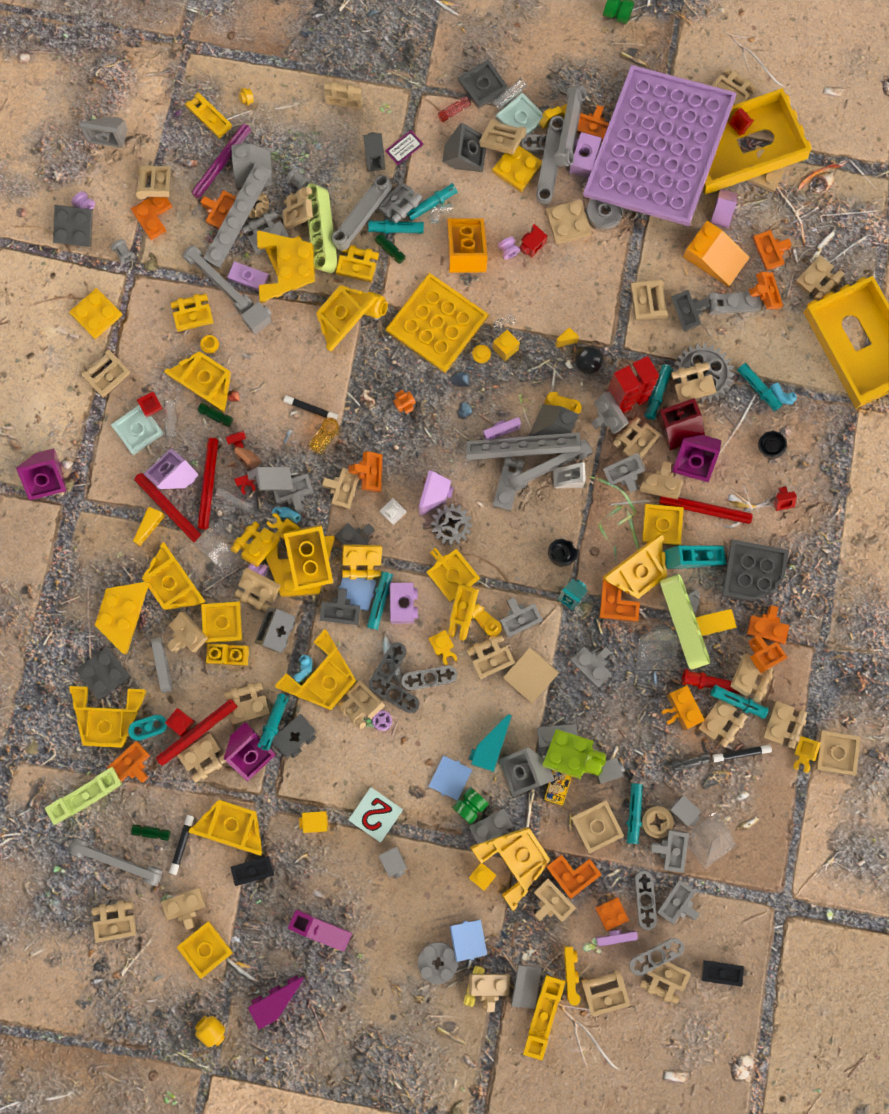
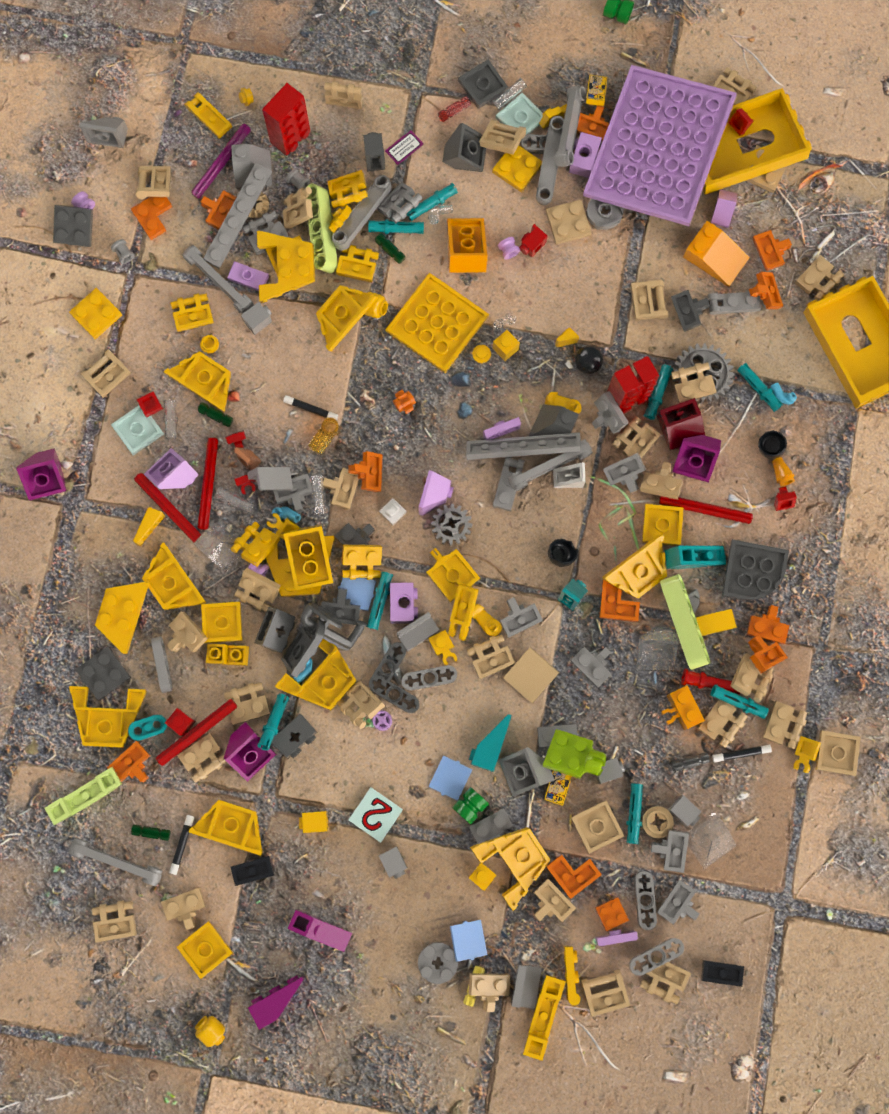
none -> red piece [262,83,310,156]
none -> dark grey plate [281,603,367,678]
none -> clear pin [311,475,326,515]
none -> yellow plate [327,170,368,208]
none -> yellow plate [328,205,352,233]
none -> light grey panel [397,612,440,652]
none -> tile [586,75,607,106]
none -> light orange cone [772,457,795,487]

